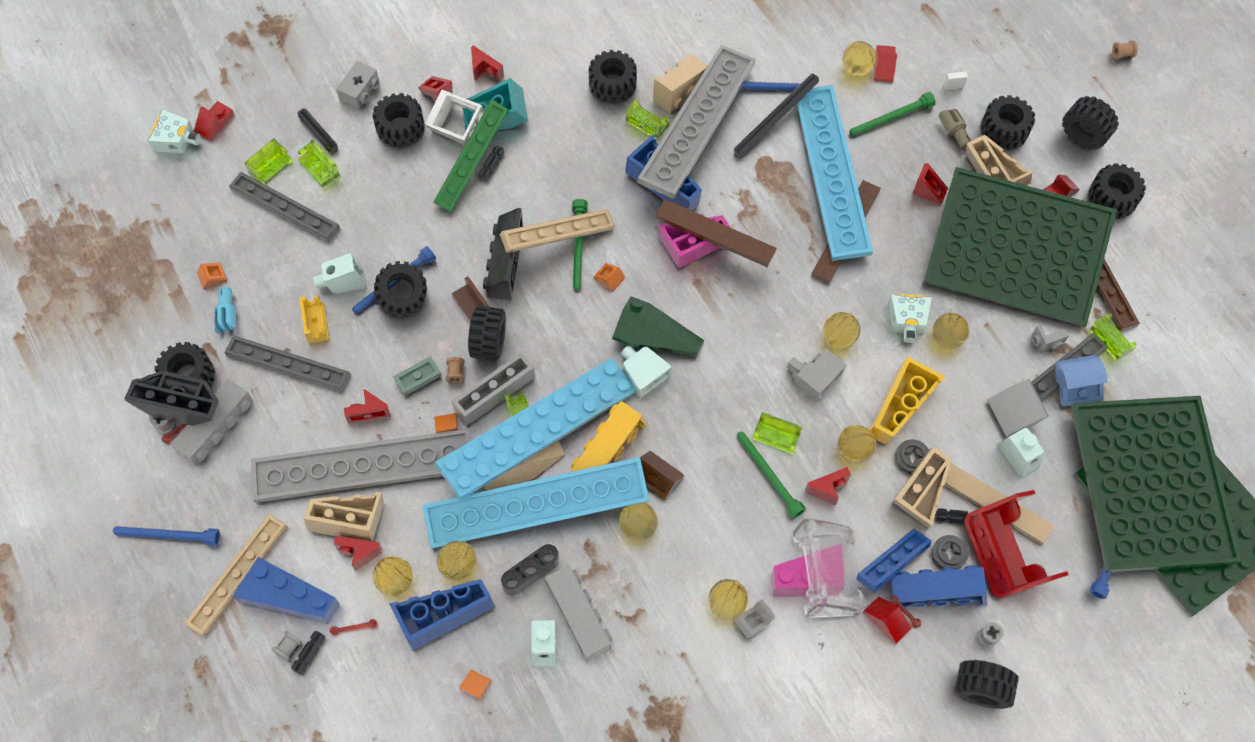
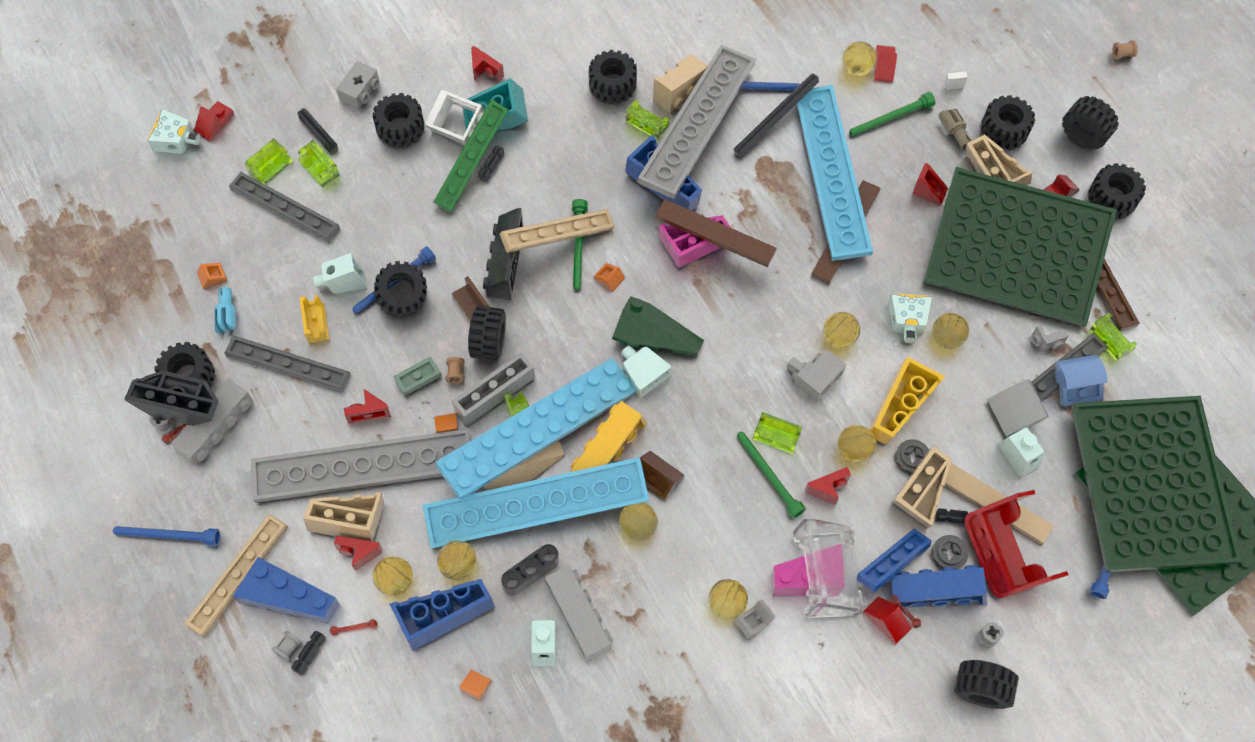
red slope [418,76,453,102] -> none

